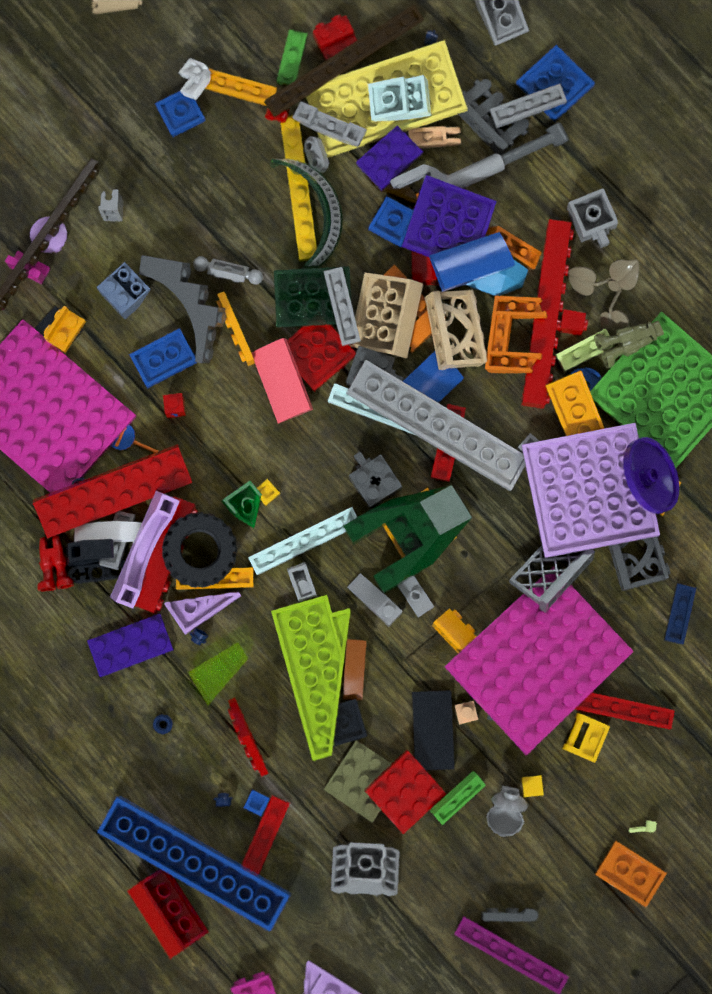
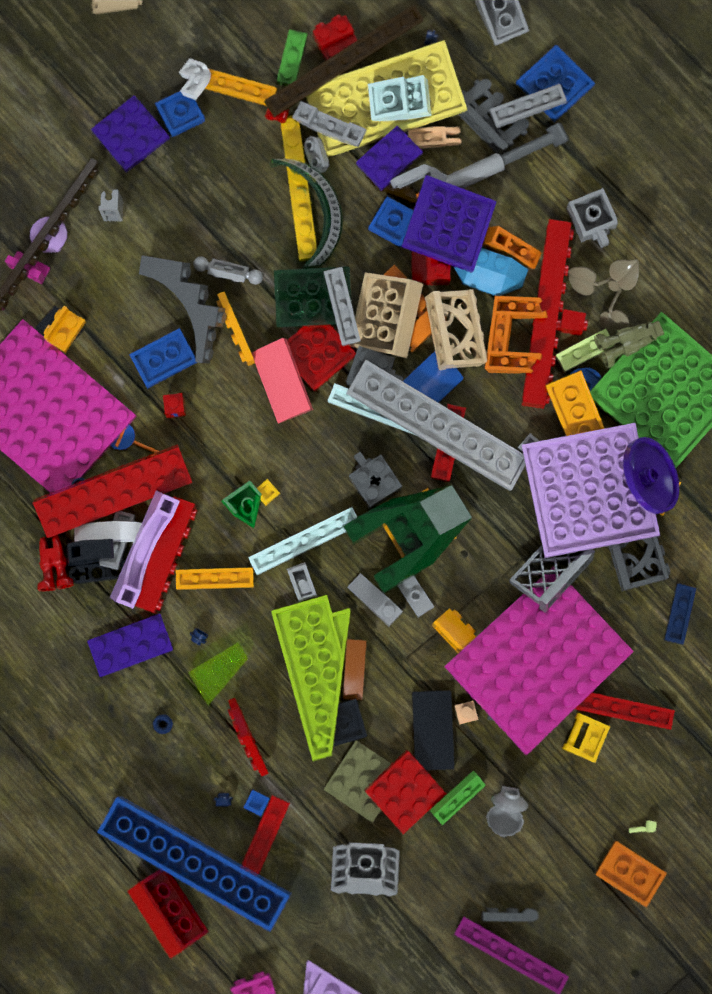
sand blue slope [97,262,150,319] -> none
black tyre [162,512,237,588] -> none
lavender wing [164,592,241,635] -> none
blue slope [429,232,515,292] -> none
yellow tile [521,775,544,797] -> none
none -> dark purple plate [91,95,170,173]

